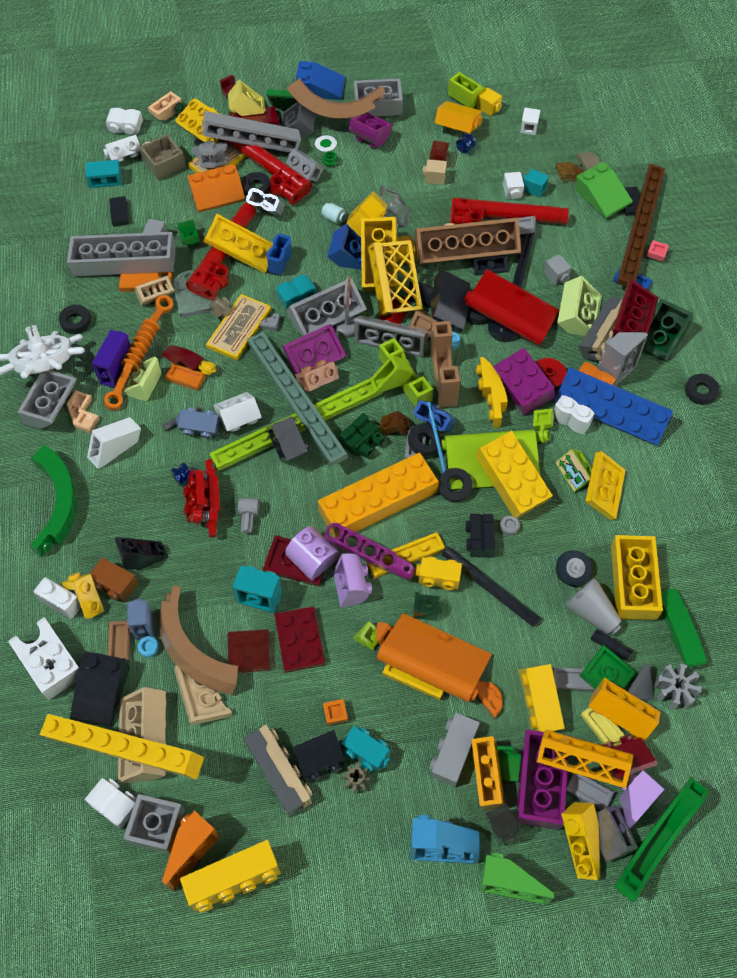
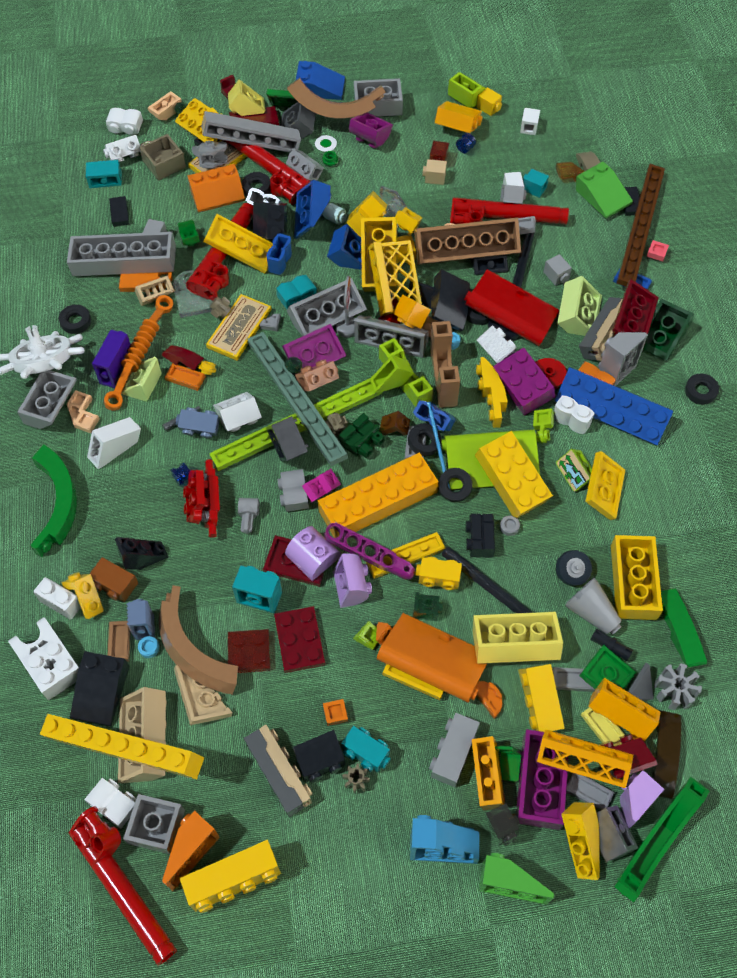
none -> red piece [69,806,177,966]
none -> black slope [253,201,287,239]
none -> light grey brick [277,469,309,512]
none -> clear green plate [285,357,303,373]
none -> blue slope [294,180,331,239]
none -> dark pink slope [302,469,341,502]
none -> dark tan gear [325,413,348,436]
none -> light orange brick [393,294,431,329]
none -> yellow brick [395,207,422,236]
none -> light yellow brick [473,612,563,664]
none -> white brick [477,325,517,363]
none -> light grey brick [500,184,526,204]
none -> dark brown slope [652,710,681,799]

